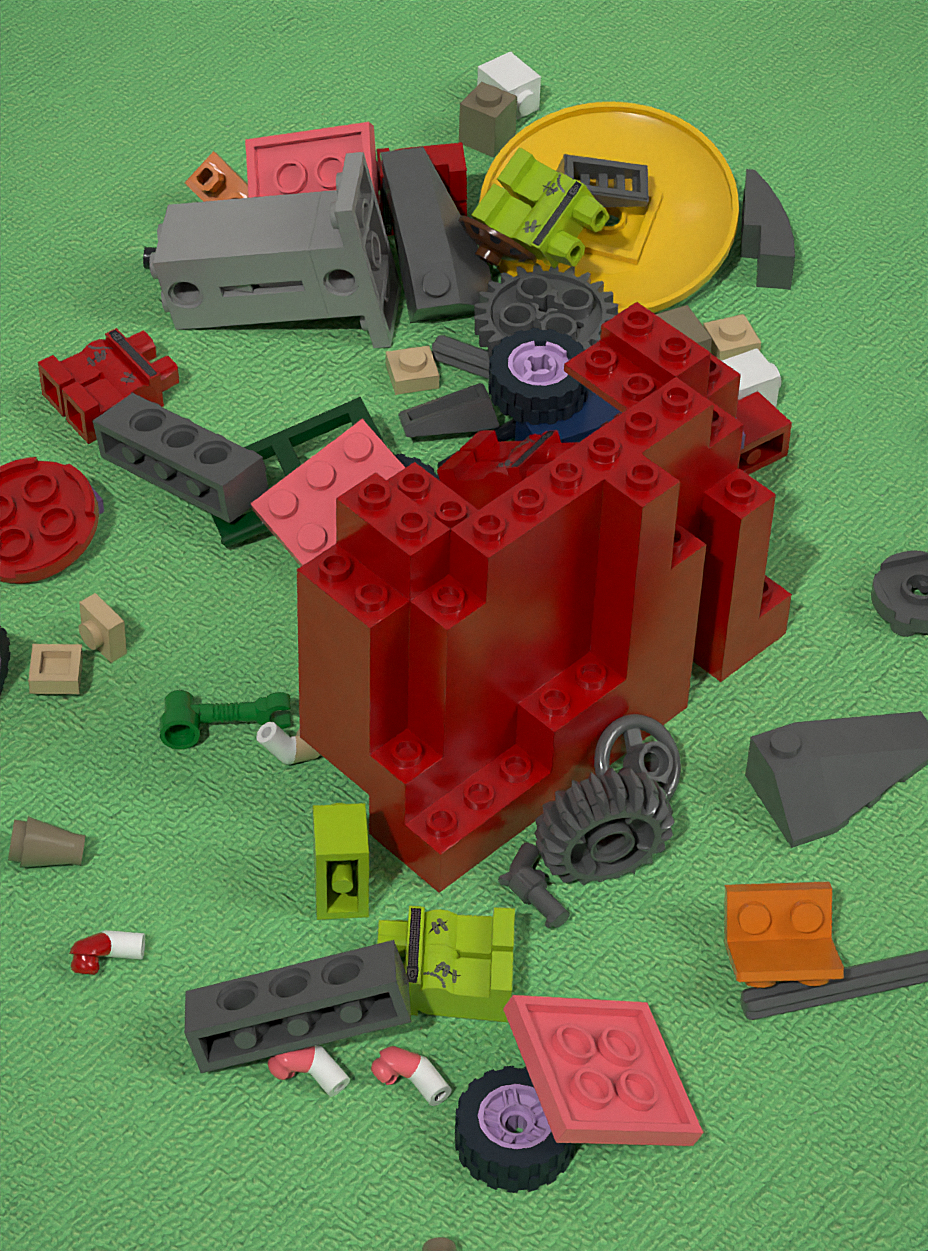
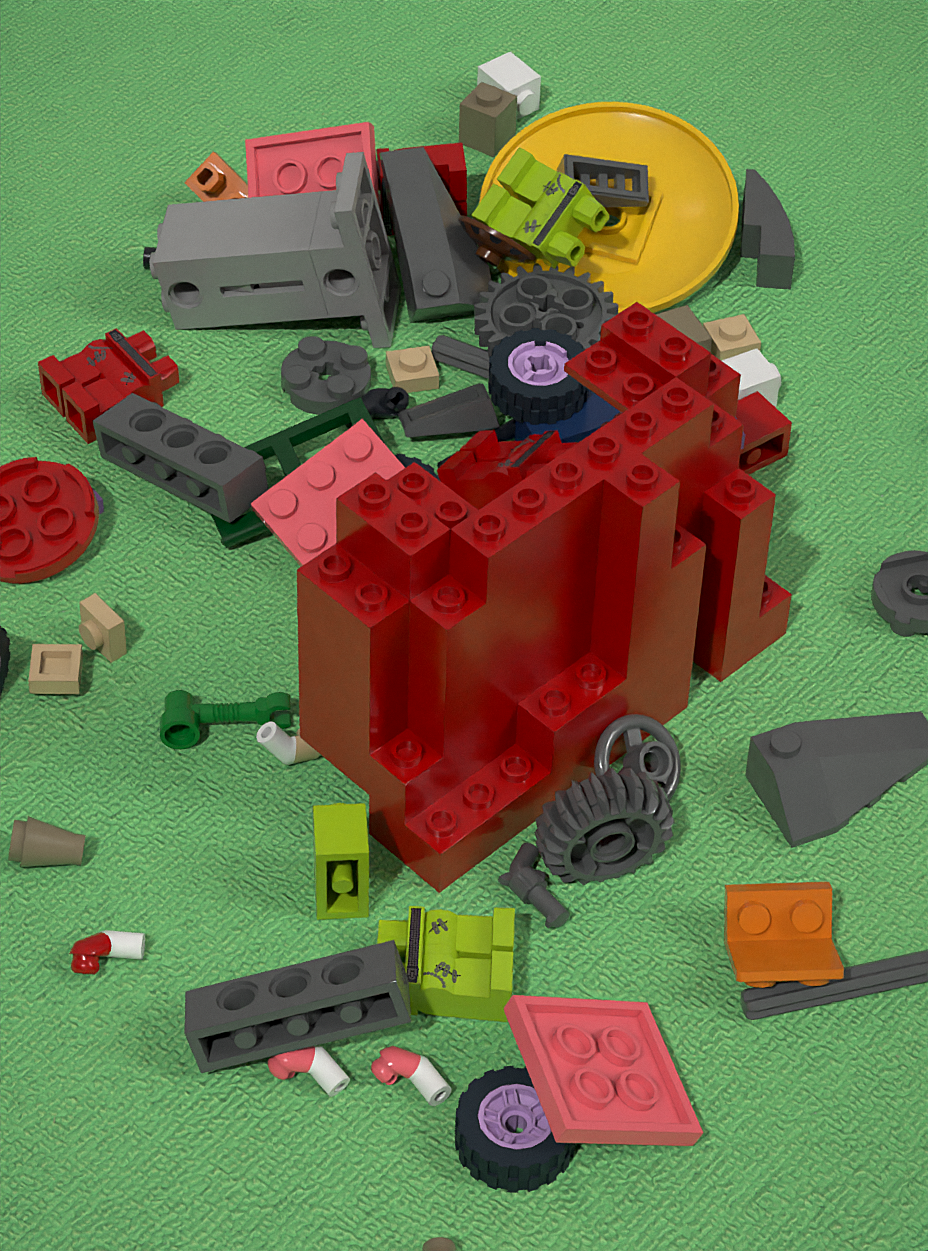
none -> dark grey plate [281,336,371,415]
none -> black arm [345,387,410,429]

